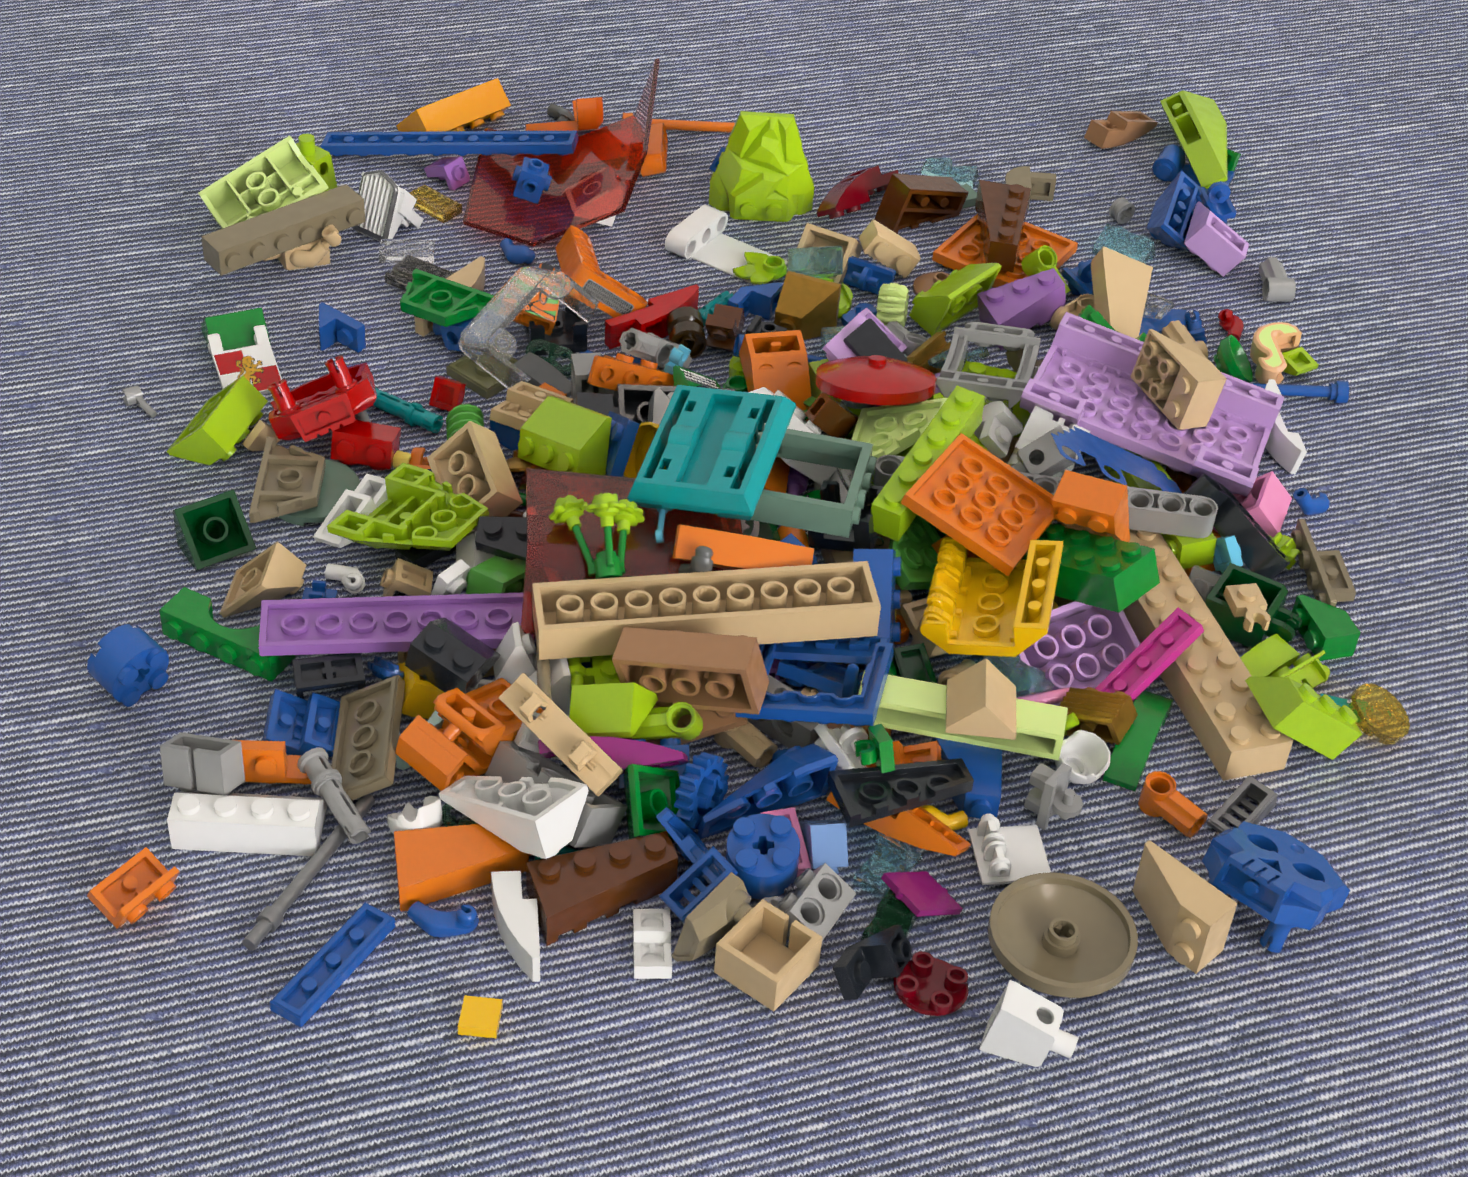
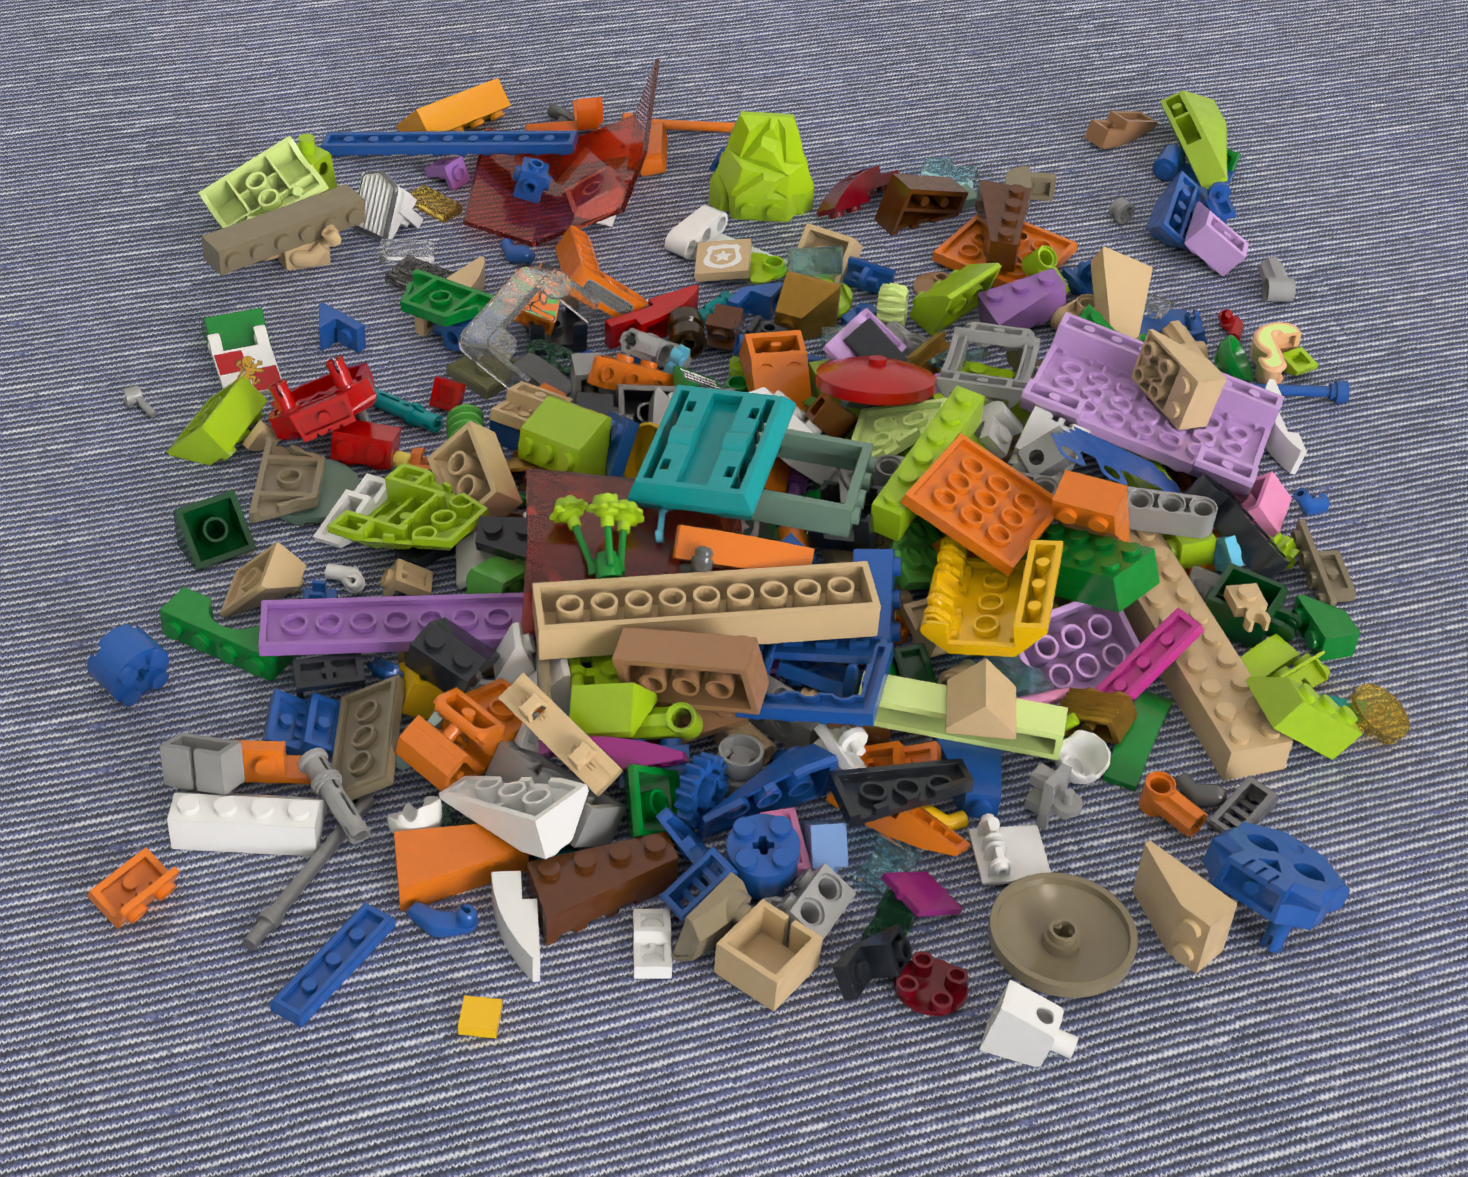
white plate [431,559,470,595] -> none
green tile [854,724,895,773] -> none
tan brick [859,220,921,278] -> none
clear light blue bracket [1092,224,1155,264] -> none
none -> tan tile [694,238,752,282]
none -> light grey wheel [718,734,764,797]
none -> dark grey arm [1175,773,1227,807]

